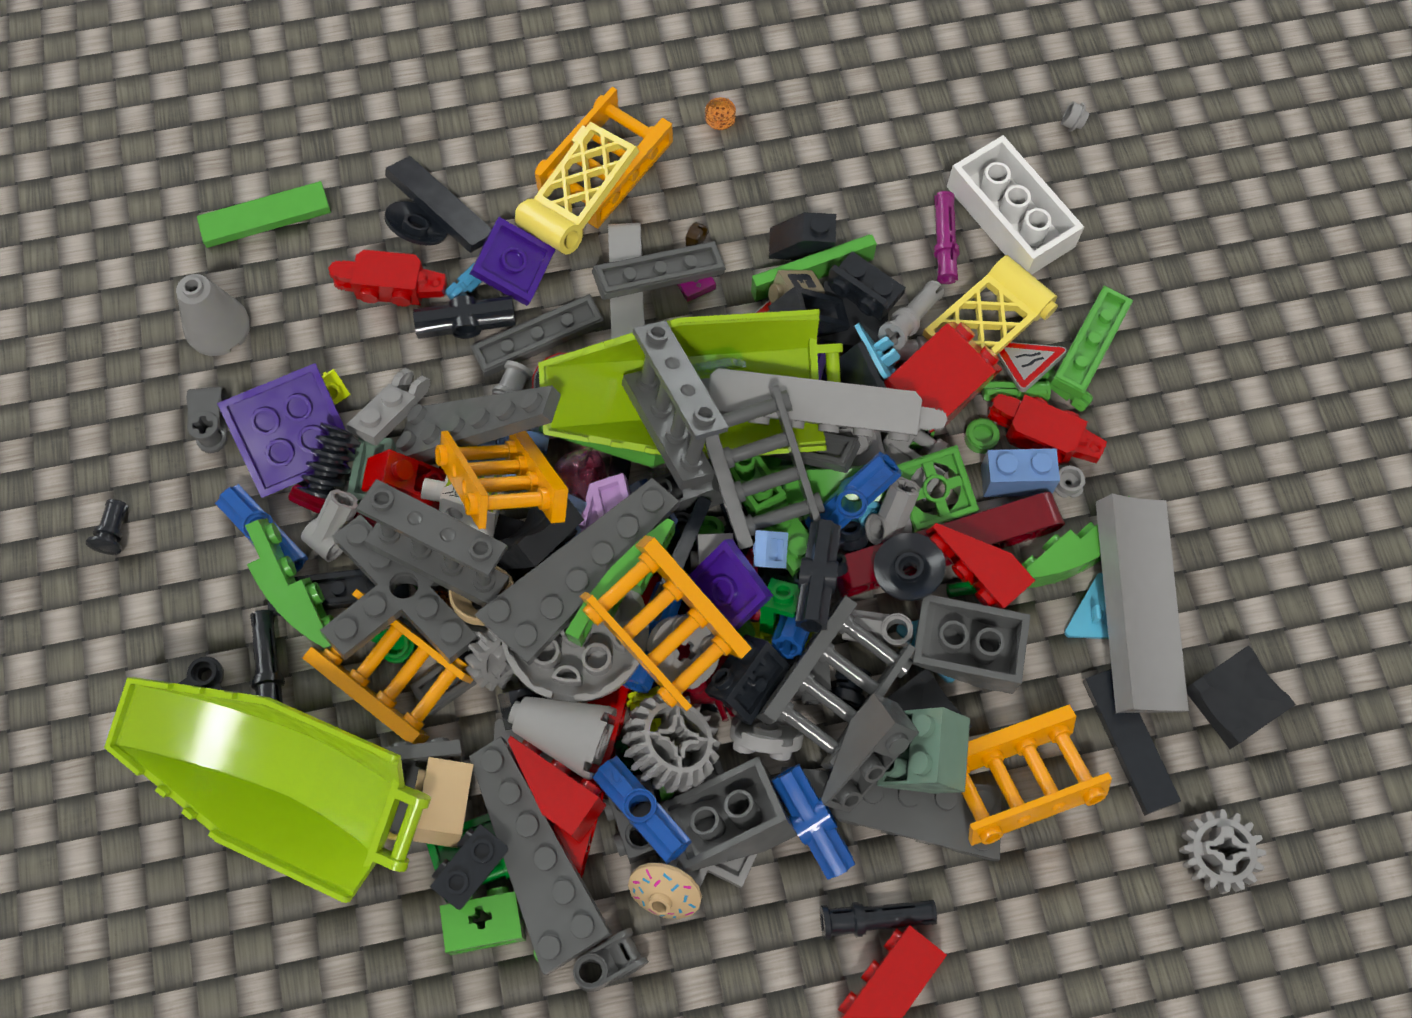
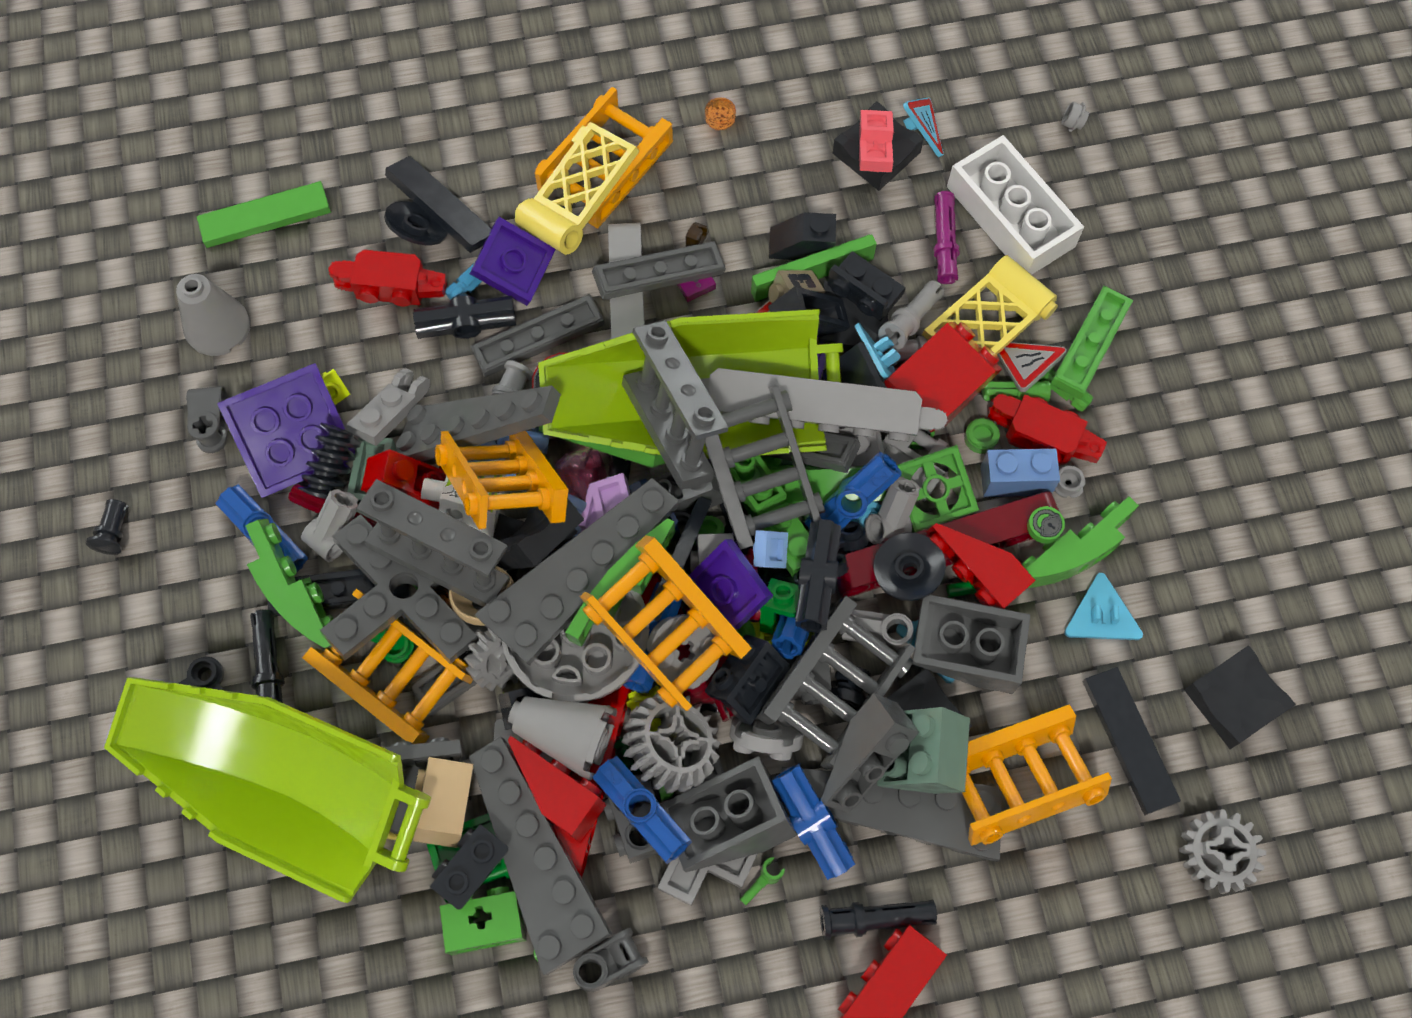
tan dish [628,863,702,919] -> none
clear light blue piece [692,358,746,376] -> none
light grey arch [1096,493,1189,713] -> none
none -> bright green hand [740,857,785,905]
none -> black brick [832,101,924,191]
none -> coral slope [859,110,894,172]
none -> medium azure piece [903,97,944,157]
none -> tile [1027,506,1065,544]

